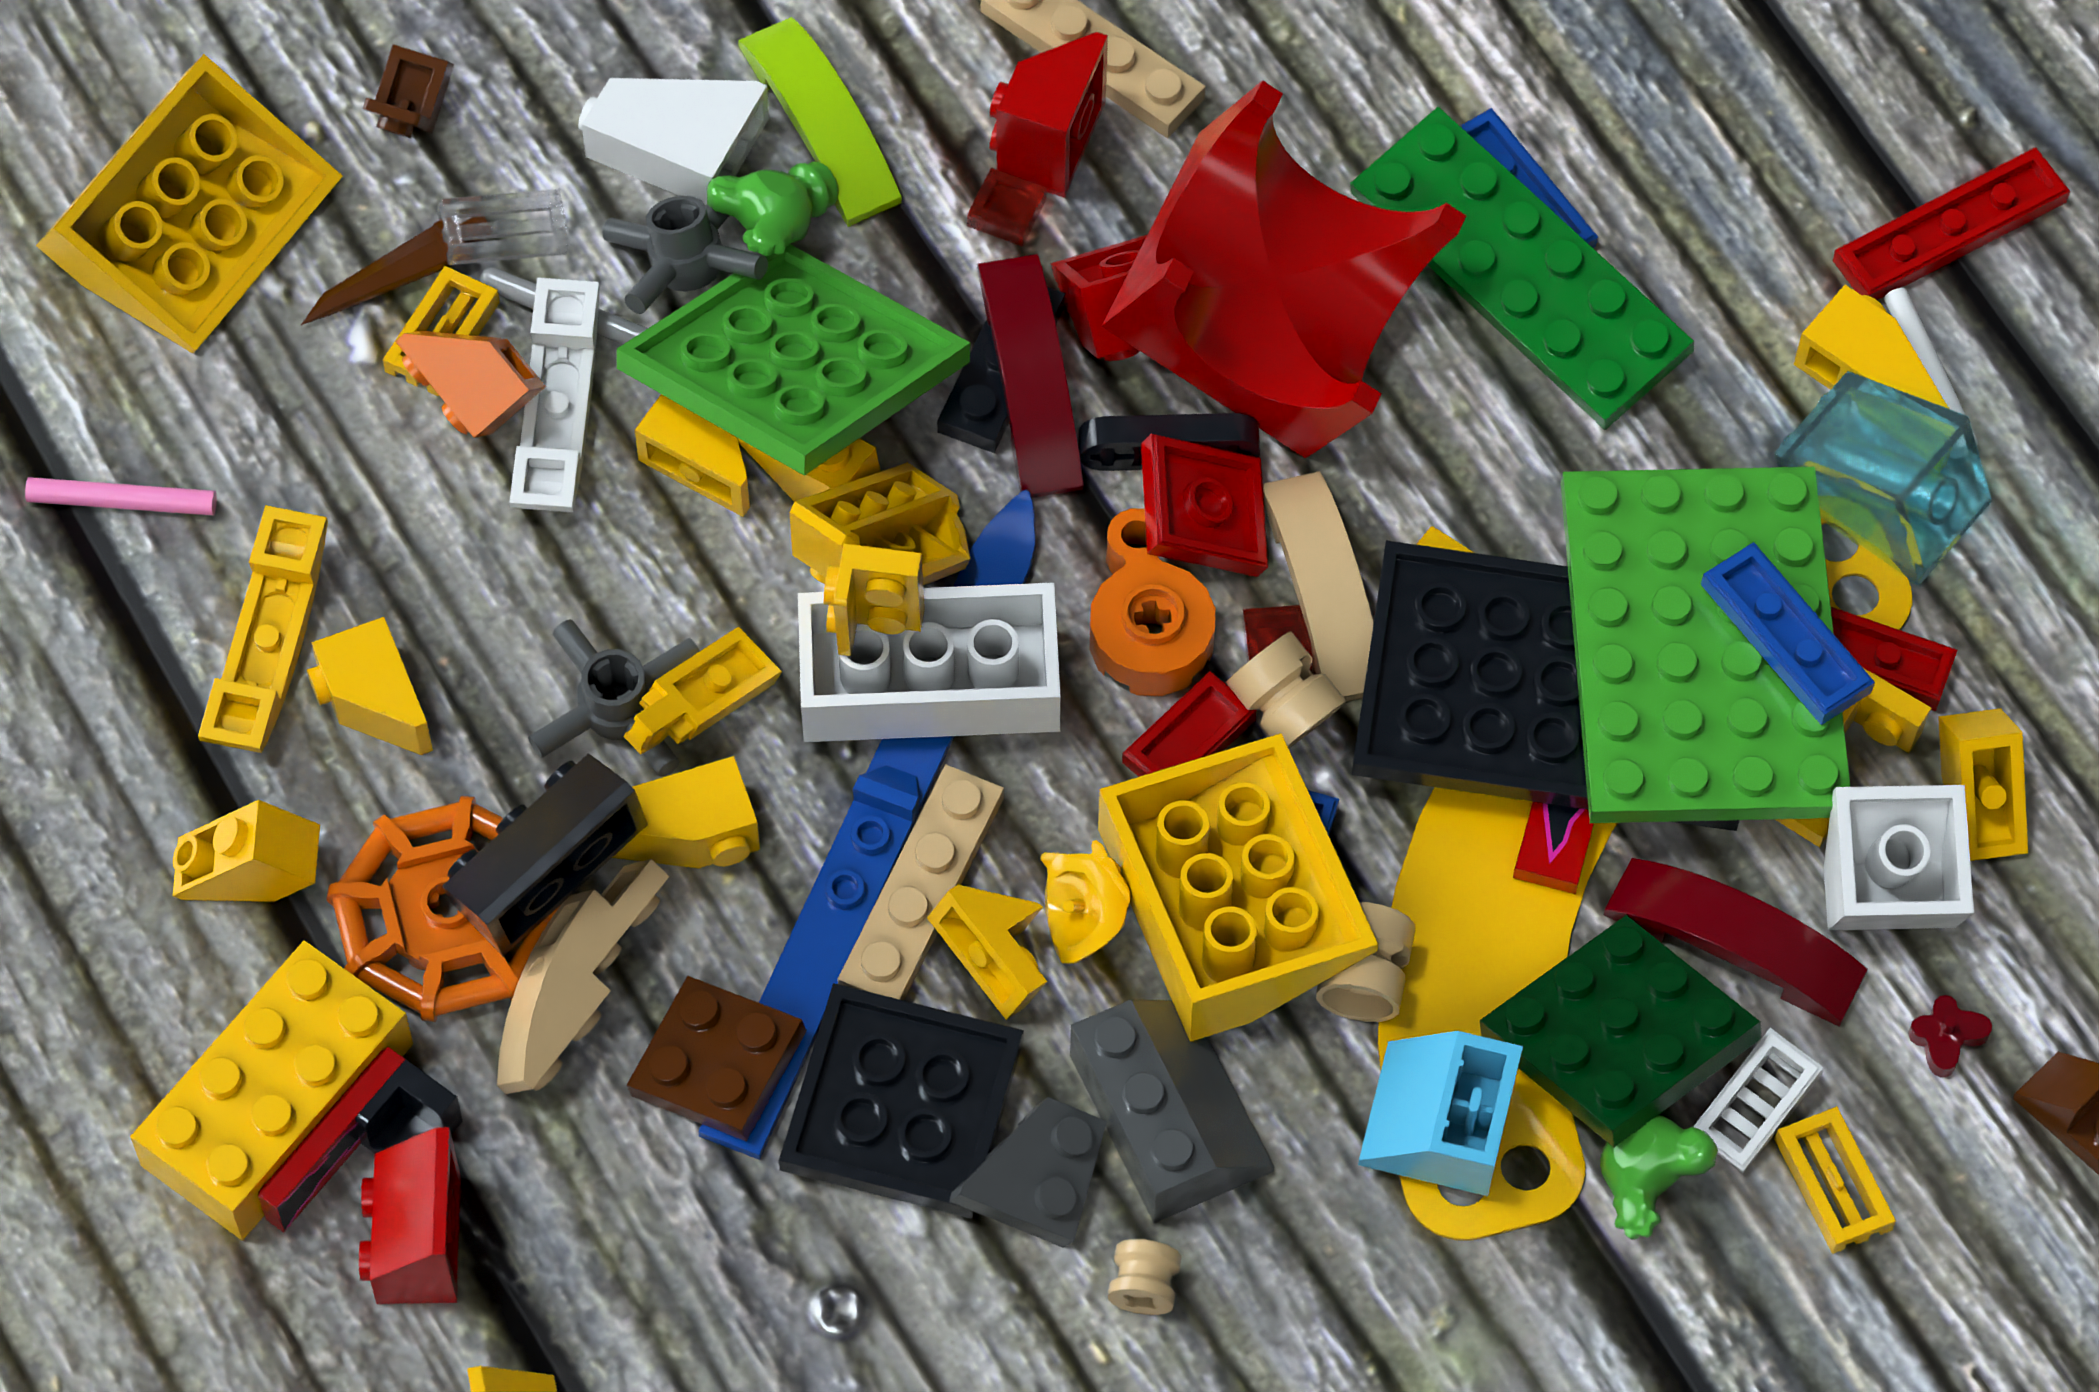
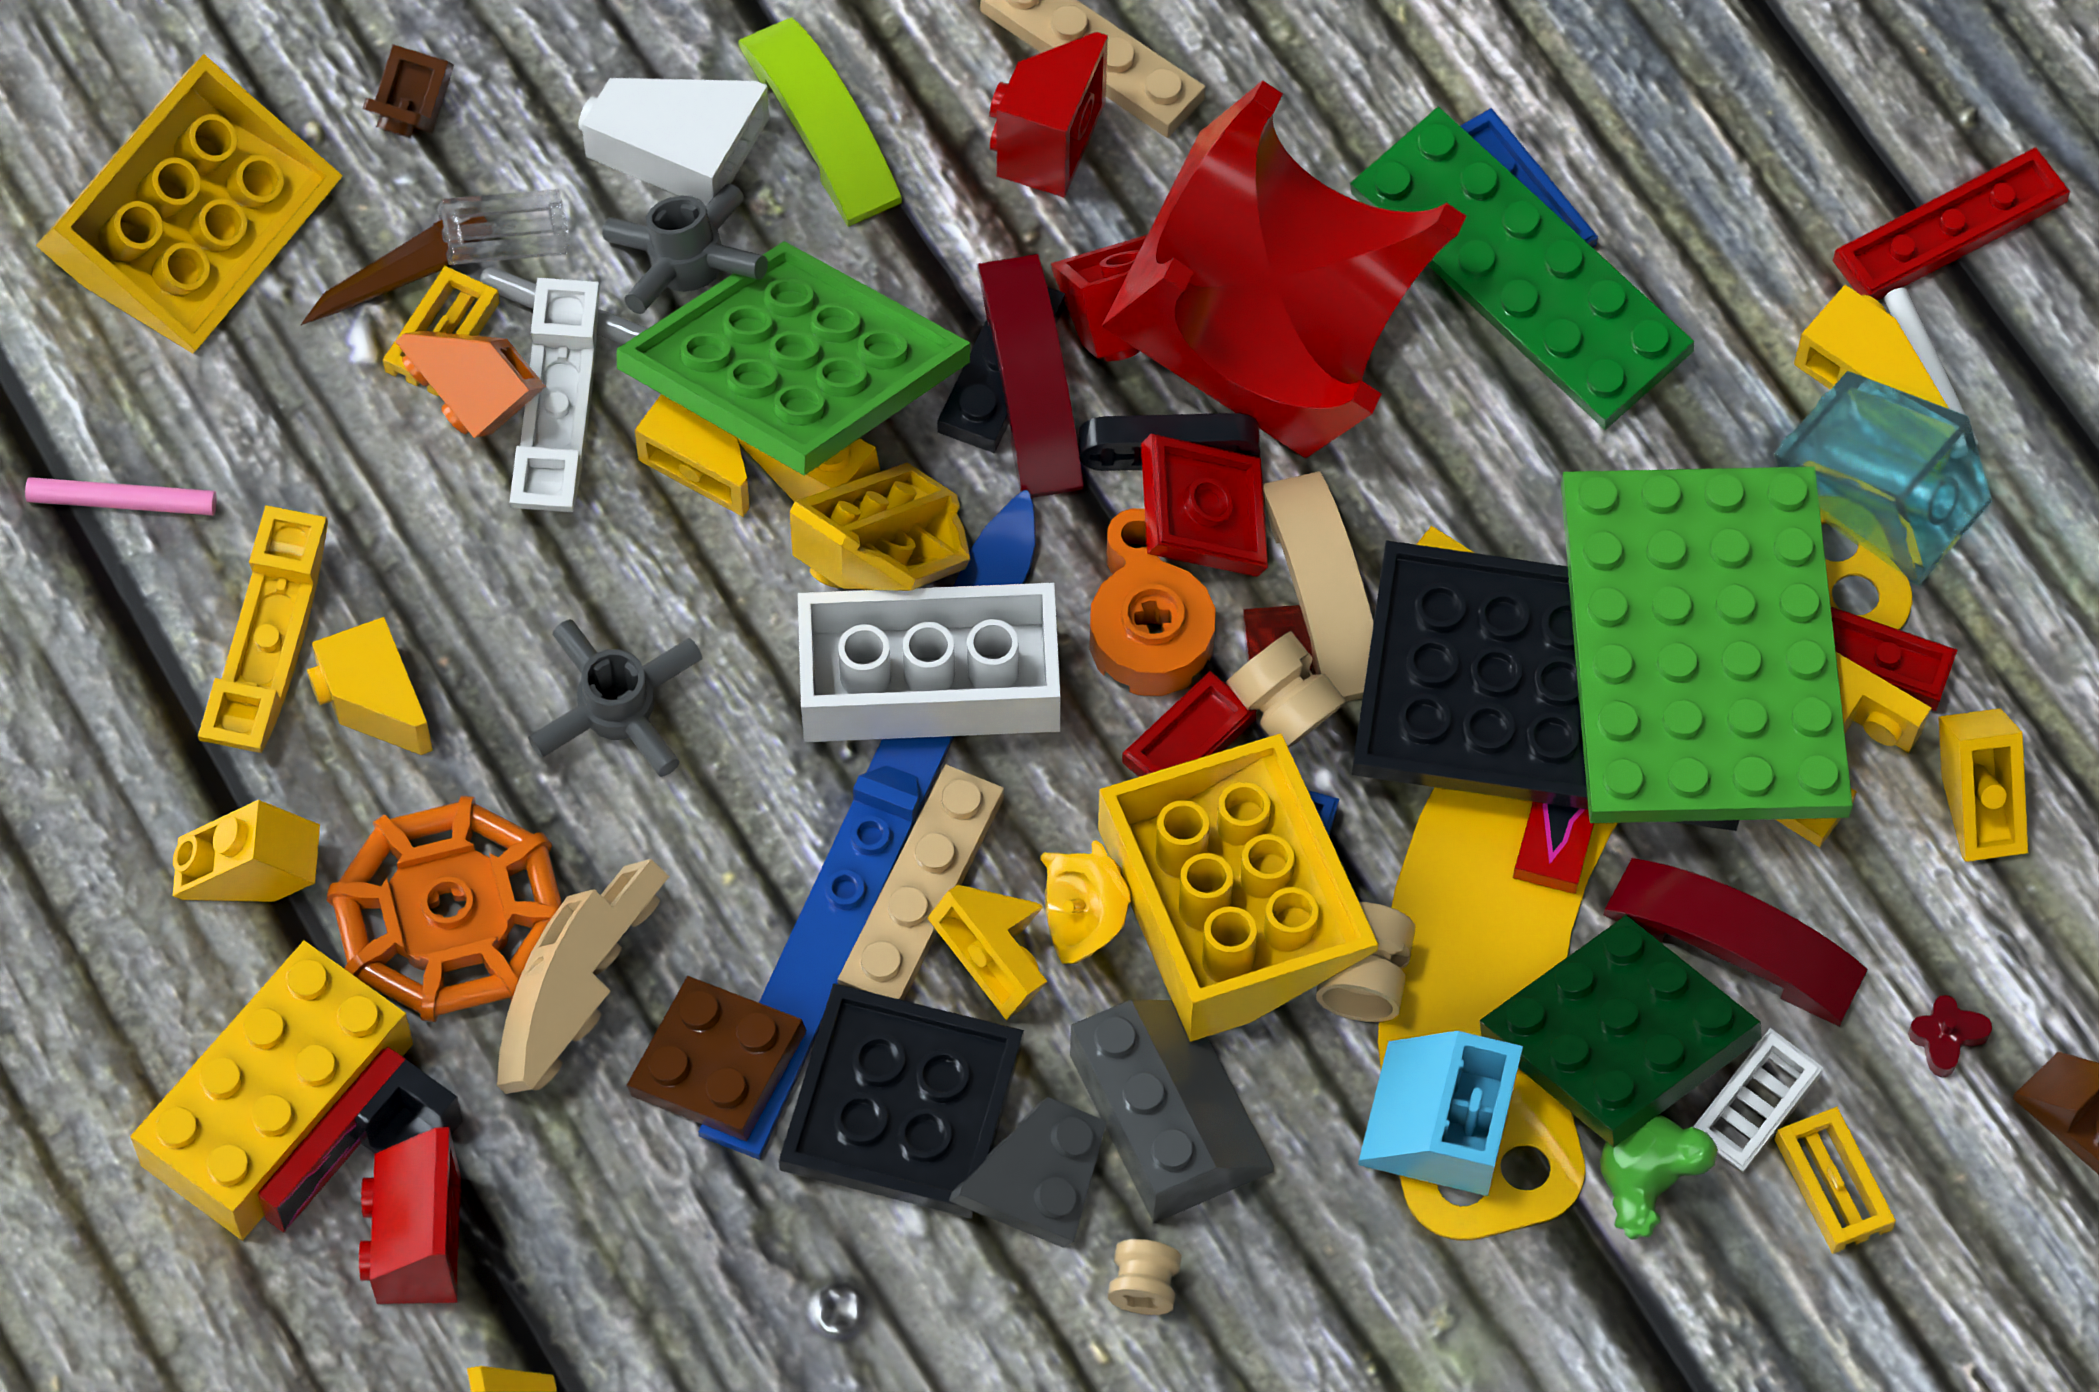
black slope [442,753,648,957] -> none
yellow slope [612,756,760,869] -> none
yellow hinge [623,627,782,755] -> none
bright green animal [707,161,838,256] -> none
yellow bracket [823,543,925,656] -> none
clear red tile [967,168,1047,247] -> none
blue tile [1701,542,1875,725] -> none
white slope [1823,785,1974,930] -> none

